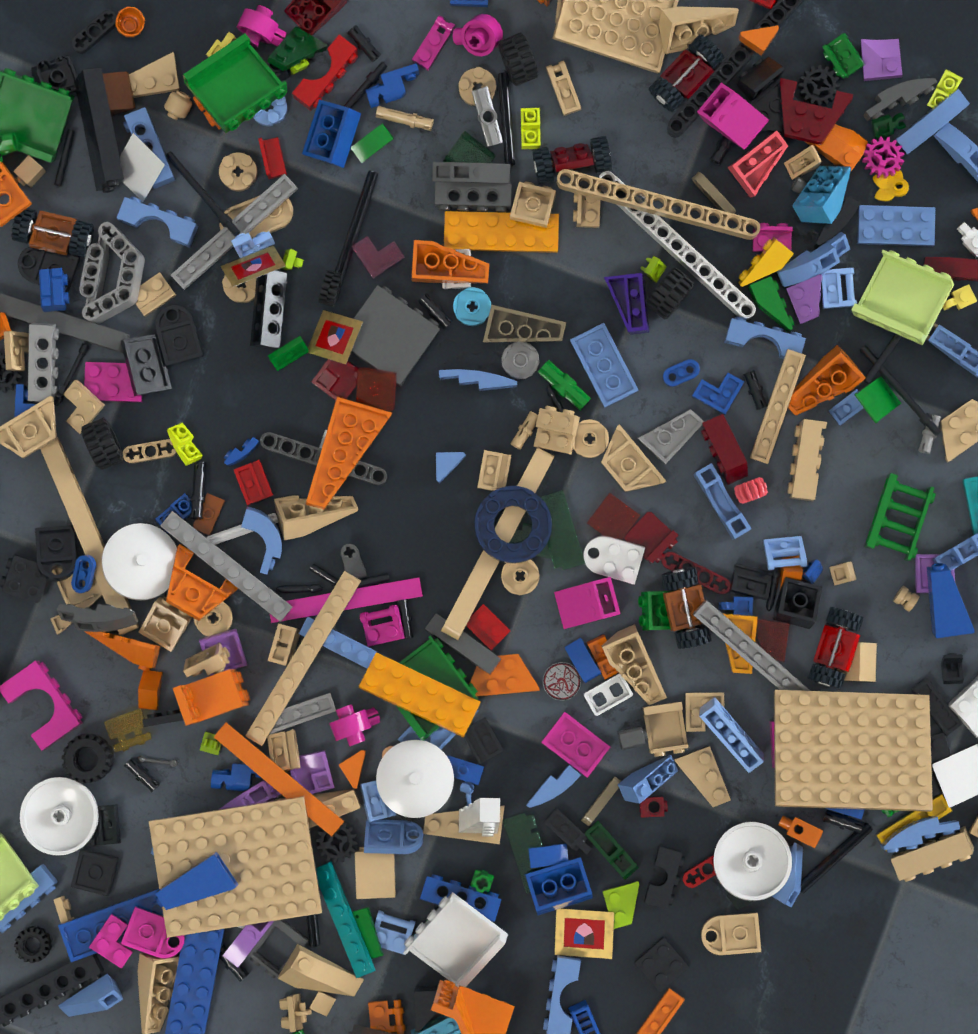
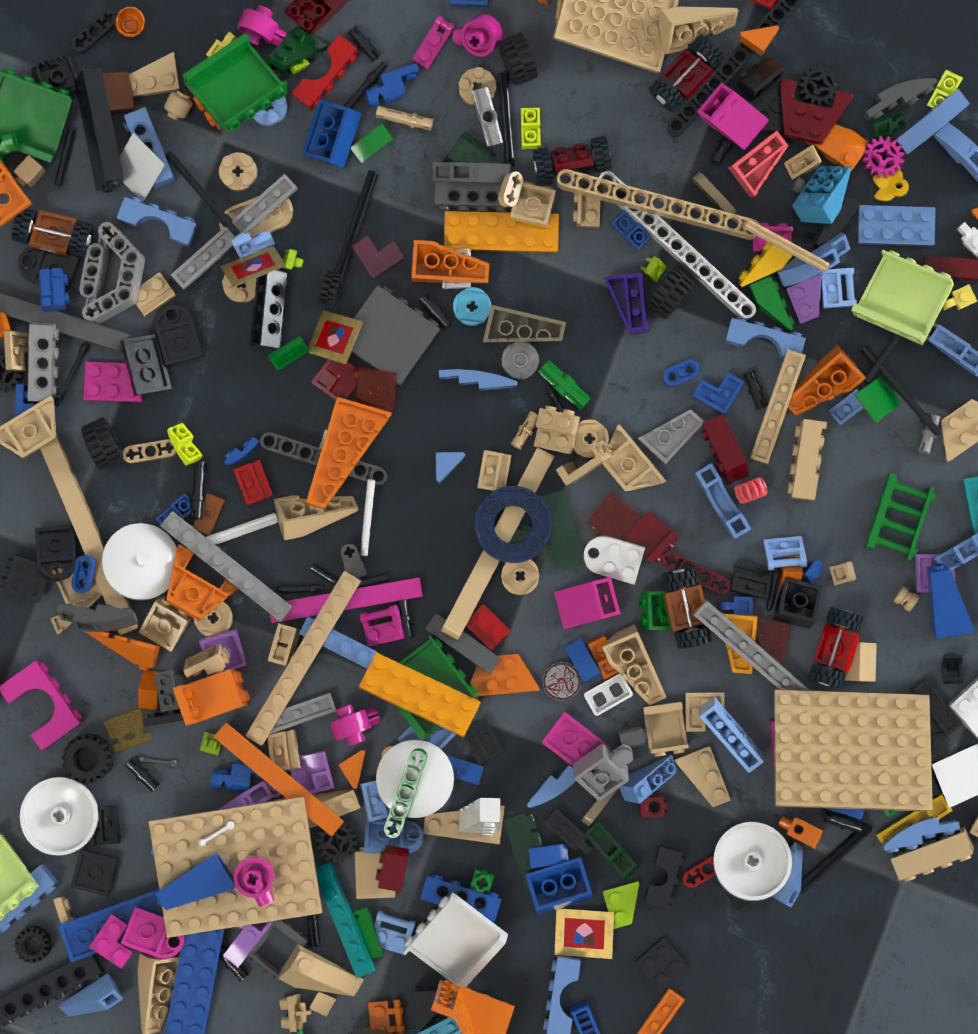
tan plate [63,380,105,434] -> none
medium blue arch [241,506,282,575] -> none
red panel [258,137,287,179] -> none
medium blue hand [460,781,474,806] -> none
tan plate [546,60,581,116] -> none
medium blue plate [570,323,639,408] -> none
tan plate [701,912,761,955] -> none
green bracket [822,33,865,78] -> none
medium lavender plate [861,39,902,81] -> none
none -> dark grey window [154,669,192,712]
none -> white hinge [198,821,234,847]
none -> dark pink piece [233,855,275,907]
none -> white bar [360,479,375,556]
none -> dark red brick [375,845,409,892]
none -> beam [384,748,428,838]
none -> tan beam [498,172,523,207]
none -> tan panel [556,441,613,486]
none -> light grey brick [573,743,633,801]
none -> blue slope [610,210,651,251]
none -> tan axle [743,219,829,272]

